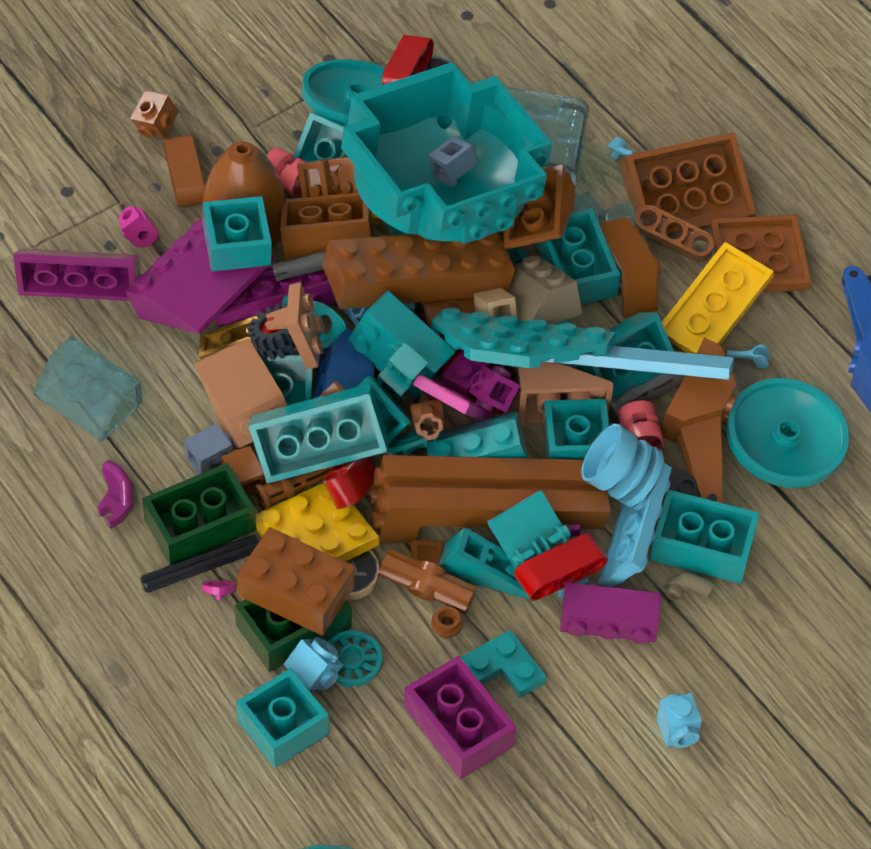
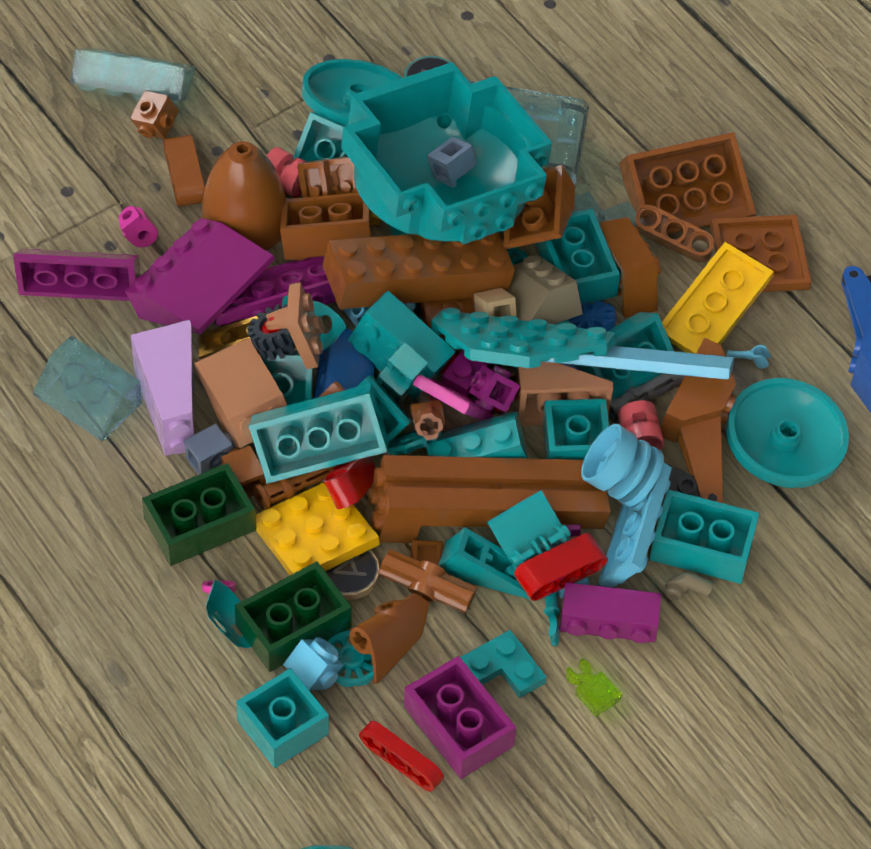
magenta piece [97,460,134,529] -> none
black axle [140,535,259,593] -> none
teal brick [203,196,272,272] -> none
dark orange brick [237,527,355,636] -> none
dark grey pin [272,248,327,282] -> none
red beam [382,35,434,85] -> none
dark orange plate [431,606,463,638] -> none
medium azure hand [607,137,635,160] -> none
medium azure brick [657,693,702,748] -> none
none -> clear light blue slope [70,48,196,106]
none -> lavender slope [131,320,194,456]
none -> teal piece [206,580,251,648]
none -> dark orange panel [349,593,429,684]
none -> red beam [359,721,444,792]
none -> teal piece [544,592,560,647]
none -> clear neon green plate [566,658,622,717]
none -> blue wheel [568,301,617,332]

